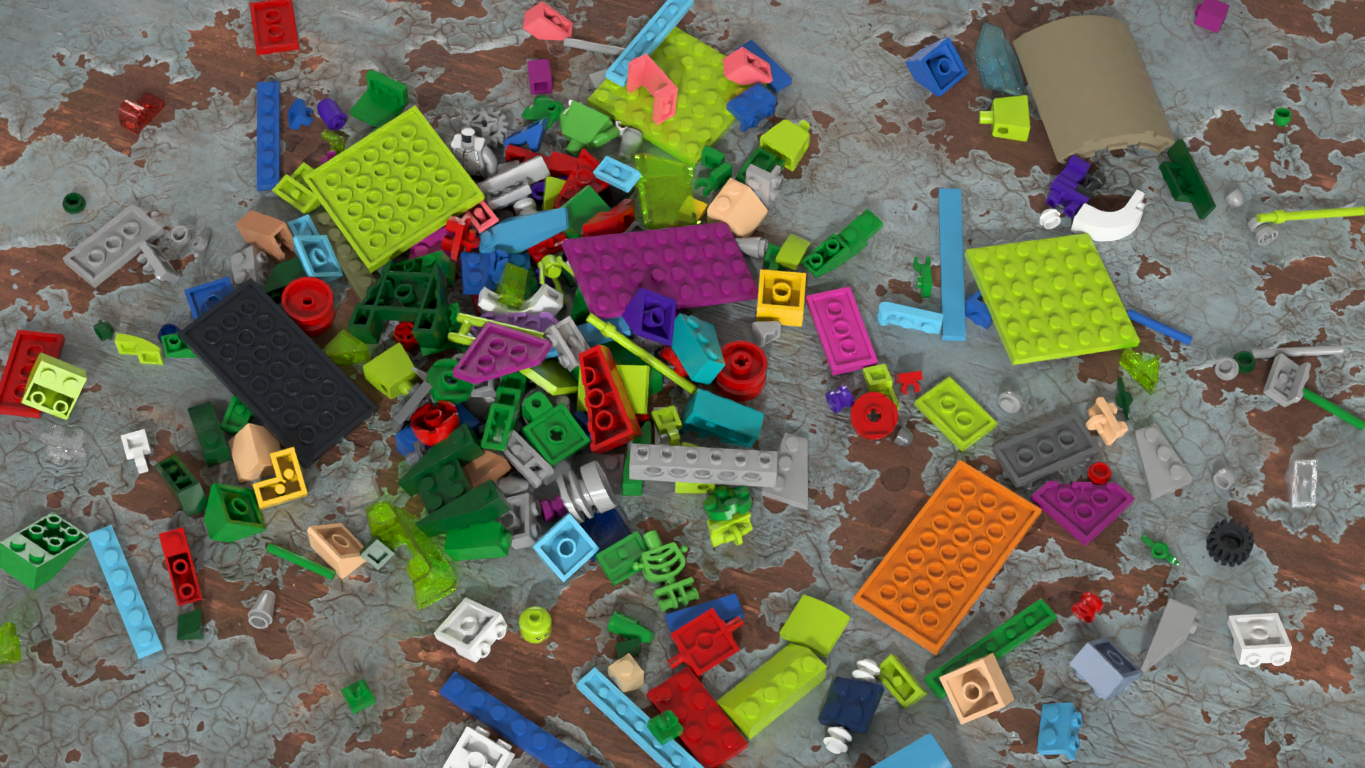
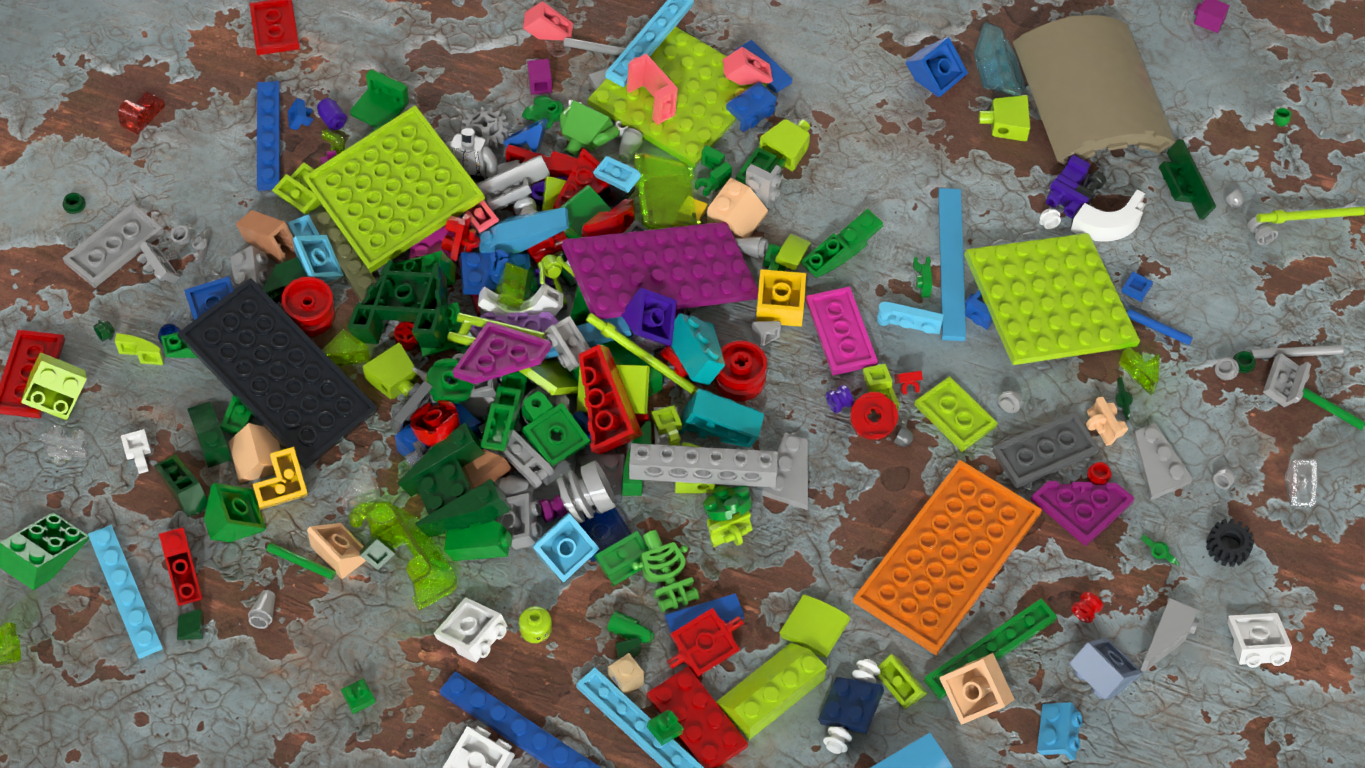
none -> clear neon green arm [349,502,382,528]
none -> blue plate [1121,272,1153,303]

